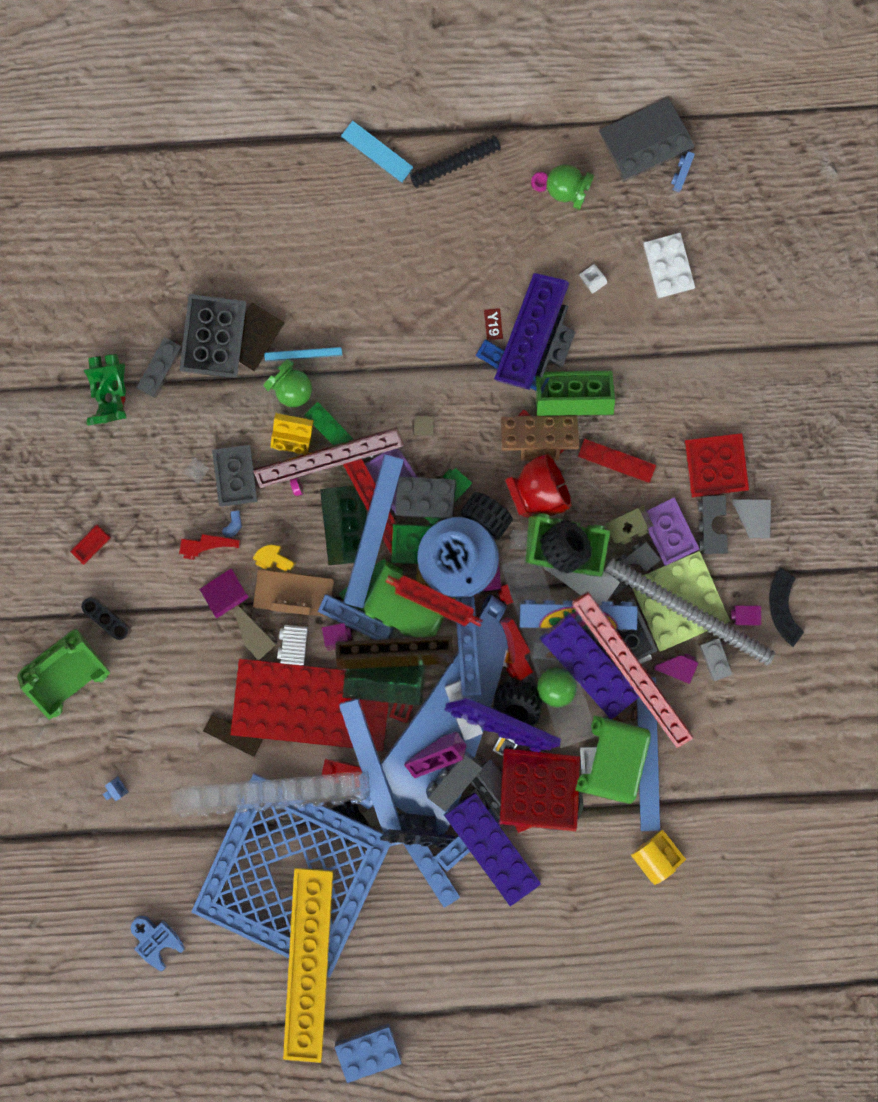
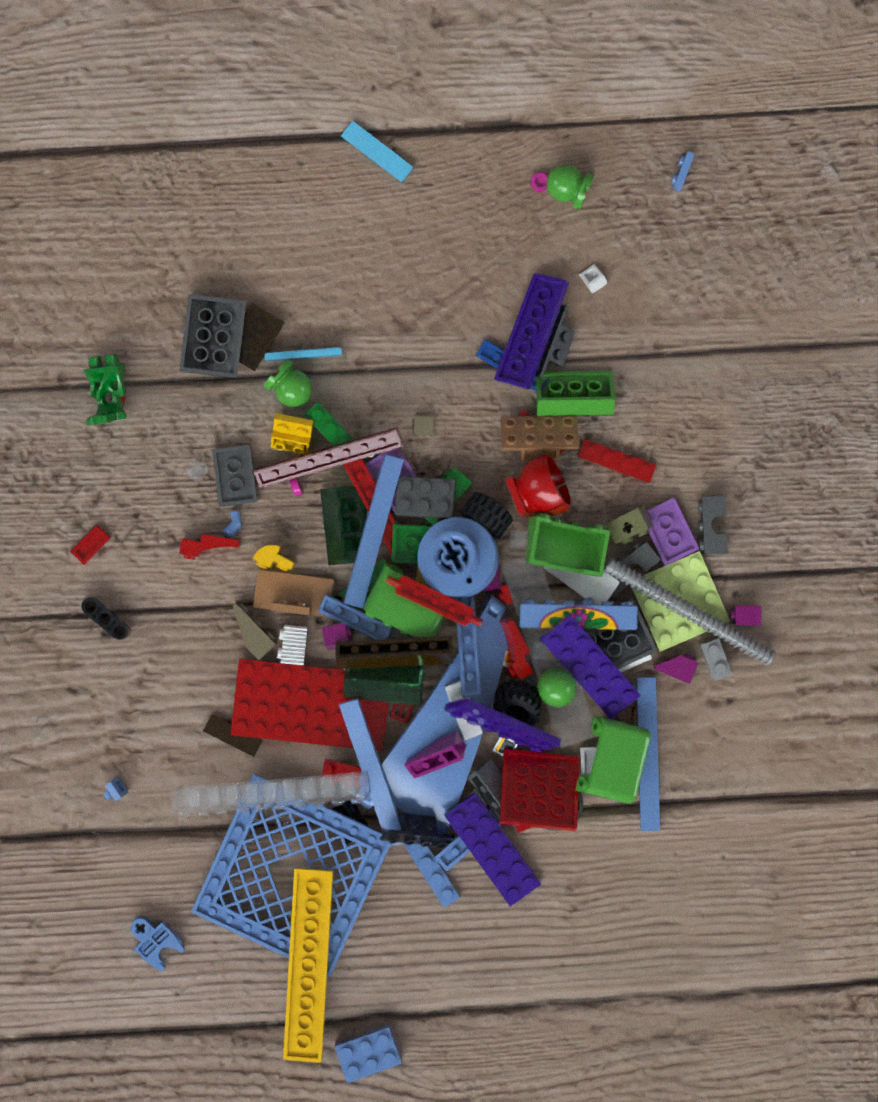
bright green windscreen [17,629,110,720] -> none
dark grey arch [136,337,182,398] -> none
magenta tile [199,568,249,618] -> none
dark tan tile [362,805,380,829] -> none
black piece [409,135,501,188] -> none
dark grey brick [426,751,483,812] -> none
clear red sticker [484,308,503,340] -> none
black tyre [540,520,592,574] -> none
plate [572,591,693,748] -> none
dark grey slope [599,98,695,182] -> none
yellow brick [631,830,686,885] -> none
white plate [643,233,695,299] -> none
red plate [684,433,749,497] -> none
light grey slope [732,500,771,538] -> none
black tile [769,567,804,647] -> none

